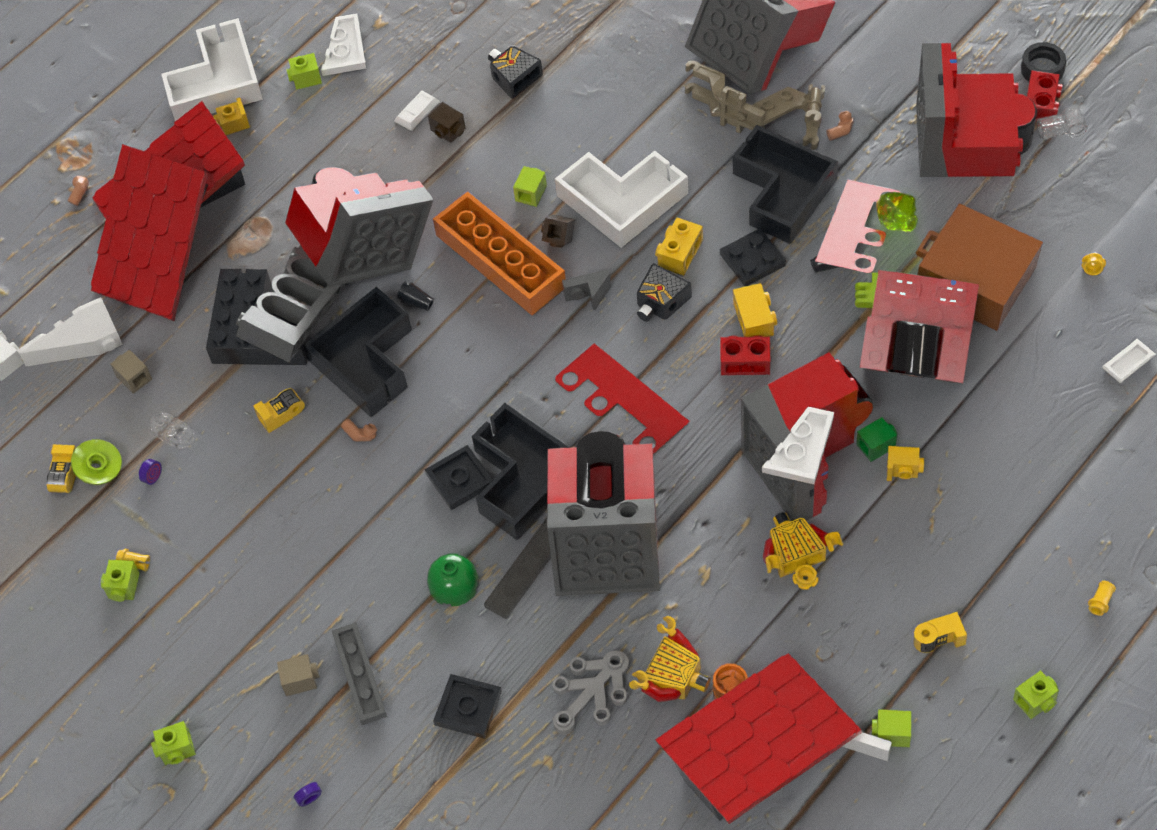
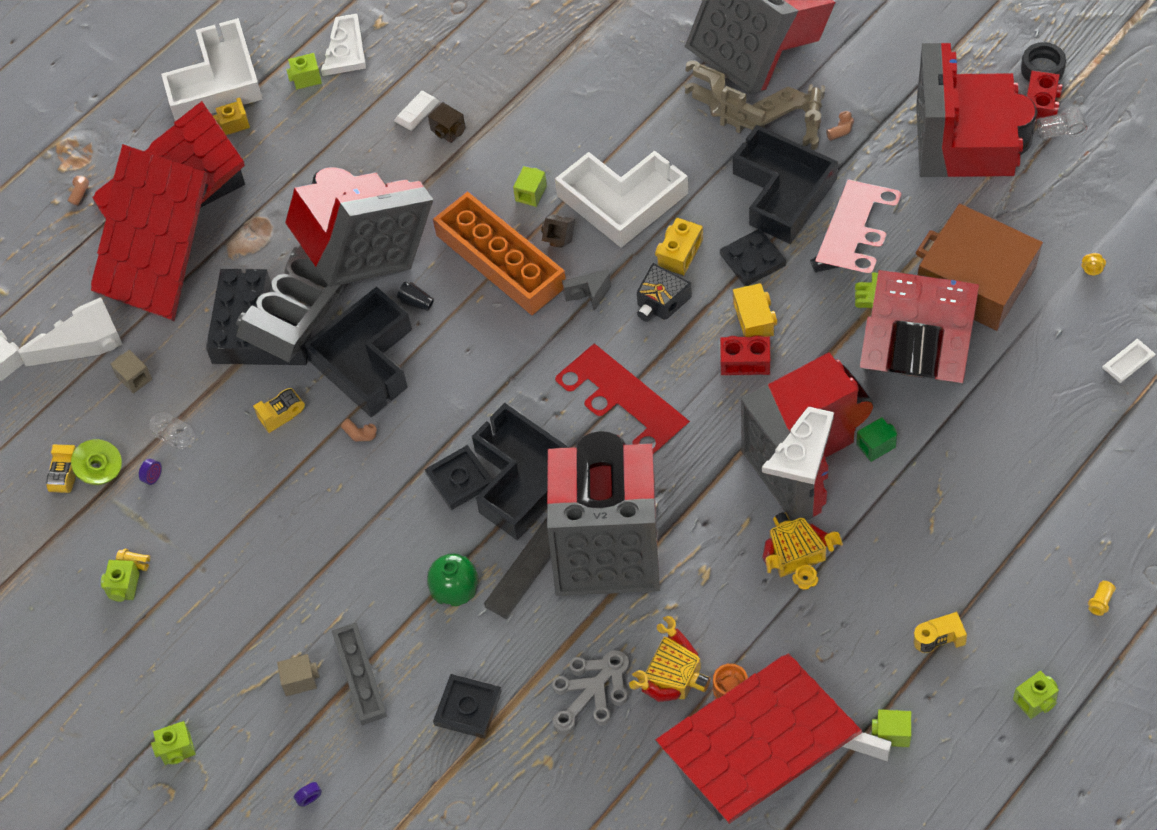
torso [488,46,543,99] -> none
clear neon green hair [876,192,918,232] -> none
yellow brick [887,446,924,481] -> none

